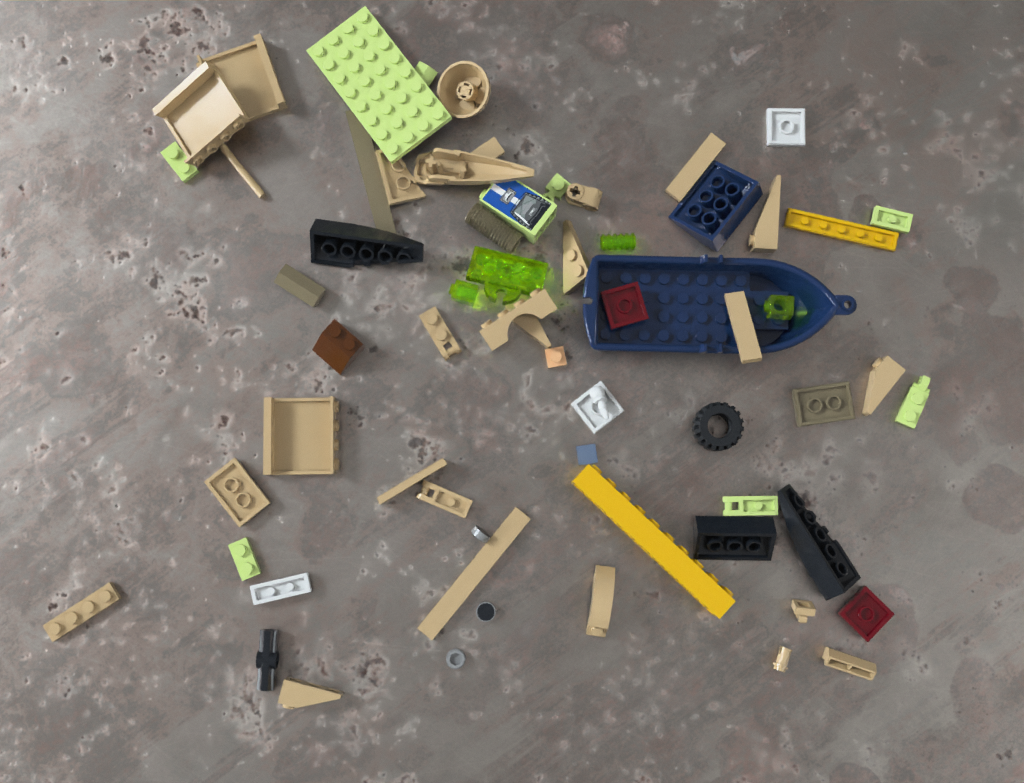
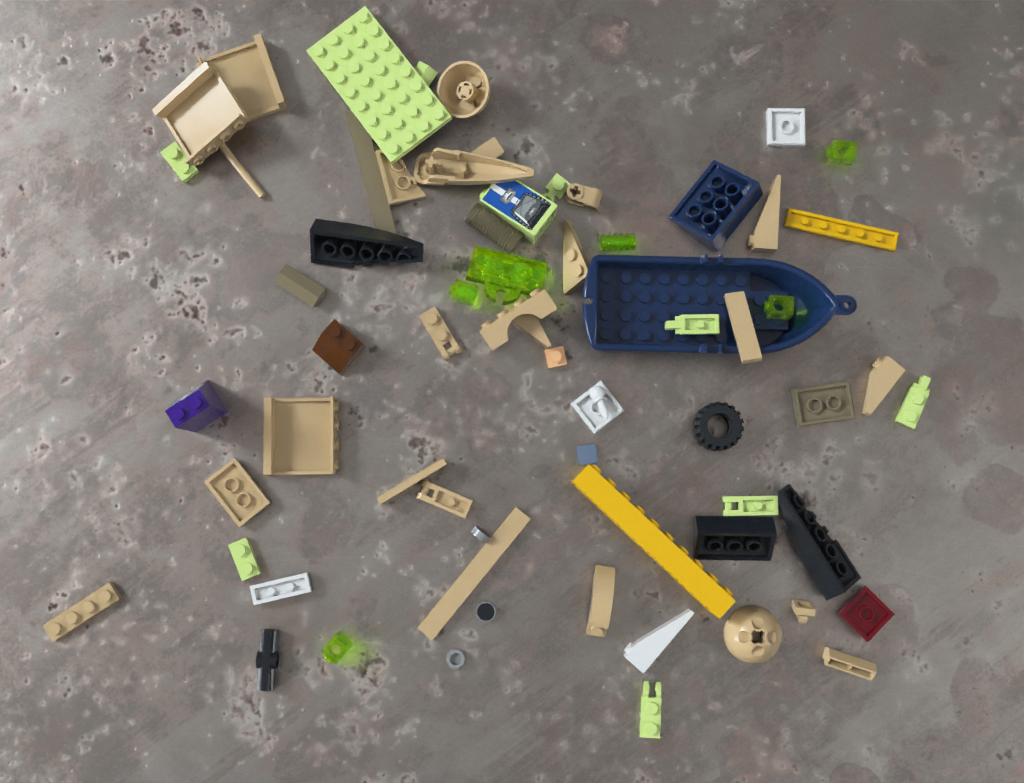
tan slope [278,676,344,709] -> none
dark red plate [600,281,649,330] -> none
tan tile [665,132,726,203] -> none
tan pin [773,646,792,673] -> none
yellowish green plate [870,205,913,234] -> none
none -> dark purple slope [165,380,228,433]
none -> clear neon green brick [321,631,353,665]
none -> white slope [624,609,694,673]
none -> yellowish green hinge [640,681,662,739]
none -> yellowish green hinge [664,314,720,335]
none -> tan piece [724,605,782,664]
none -> clear neon green brick [826,140,857,166]

